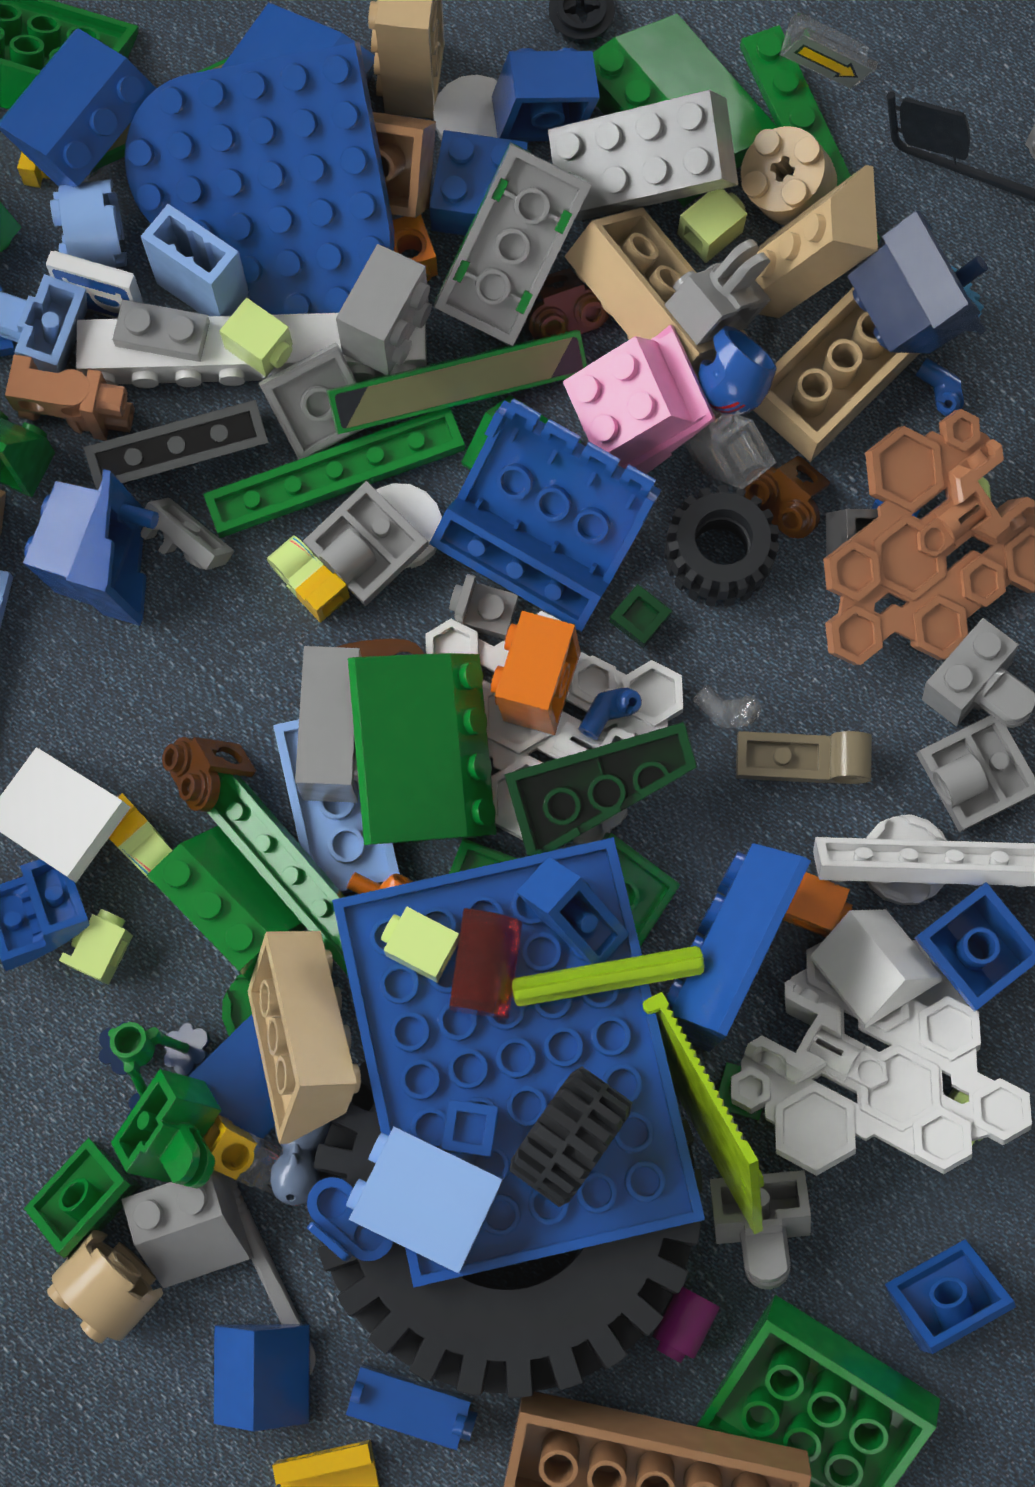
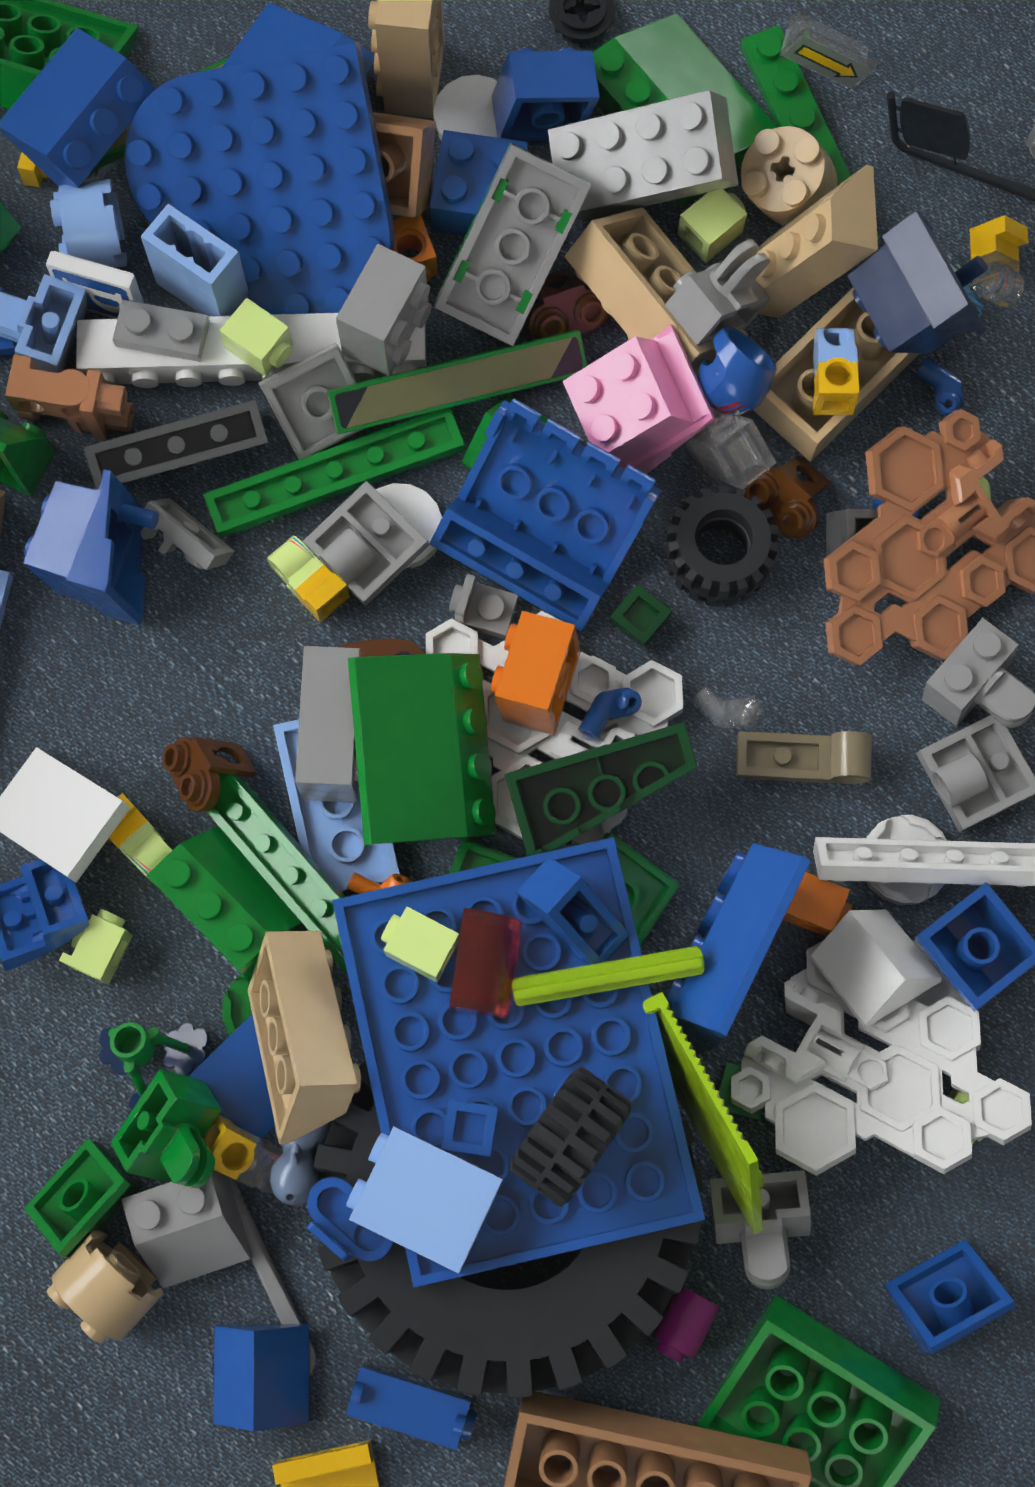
none -> yellow leg [813,328,860,415]
none -> leg [970,215,1028,308]

